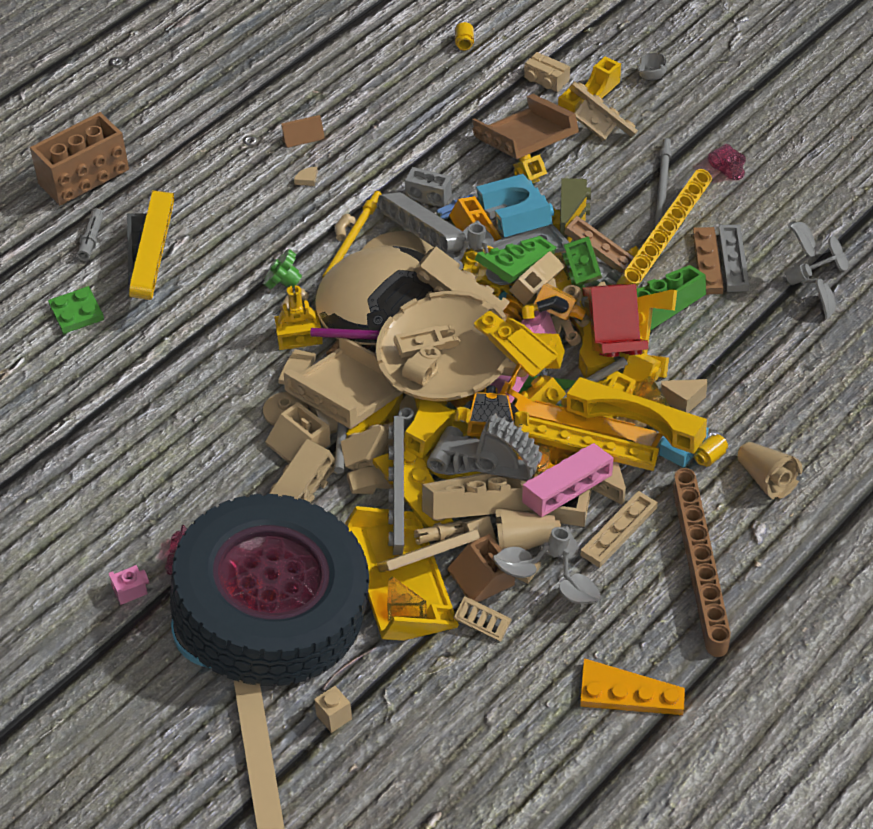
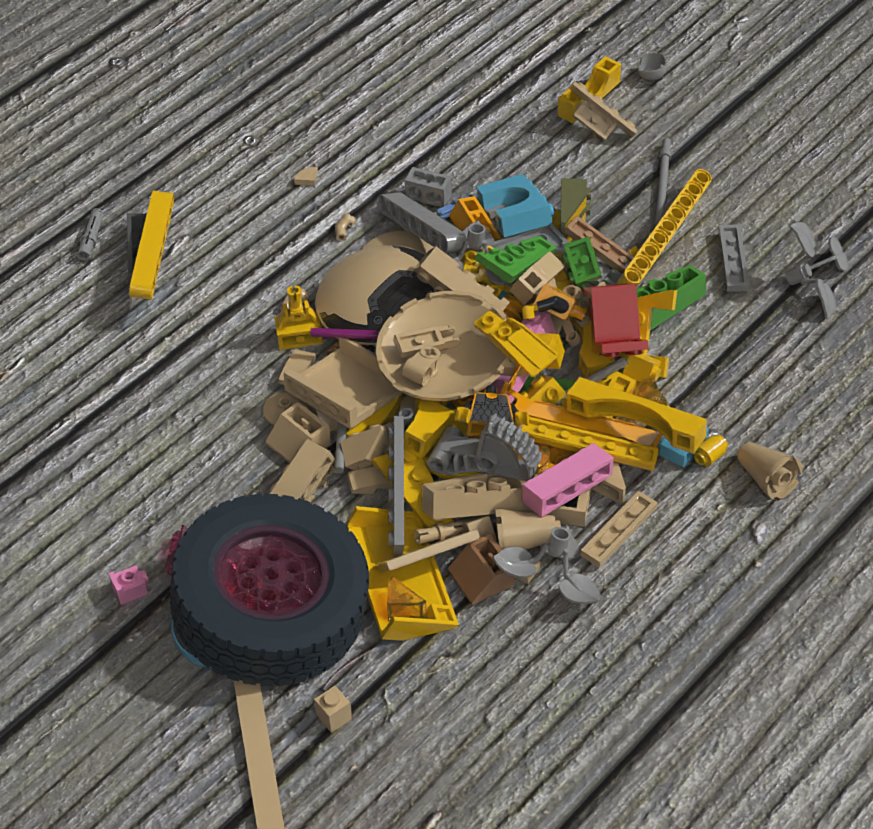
medium nougat brick [30,112,129,205] -> none
bright green plate [48,286,104,334] -> none
bright green plant [263,249,302,289] -> none
medium nougat slope [281,115,325,148] -> none
yellow bar [322,191,382,278] -> none
tan slope [454,596,512,642] -> none
yellow brick [455,22,474,51] -> none
medium nougat panel [472,94,579,159] -> none
yellow brick [513,154,547,183] -> none
tan brick [524,52,570,92] -> none
light orange wing [580,658,685,715] -> none
tan slope [660,379,708,413] -> none
medium nougat beam [673,468,731,657] -> none
medium nougat plate [693,227,724,294] -> none
clear pink piece [708,144,746,180] -> none

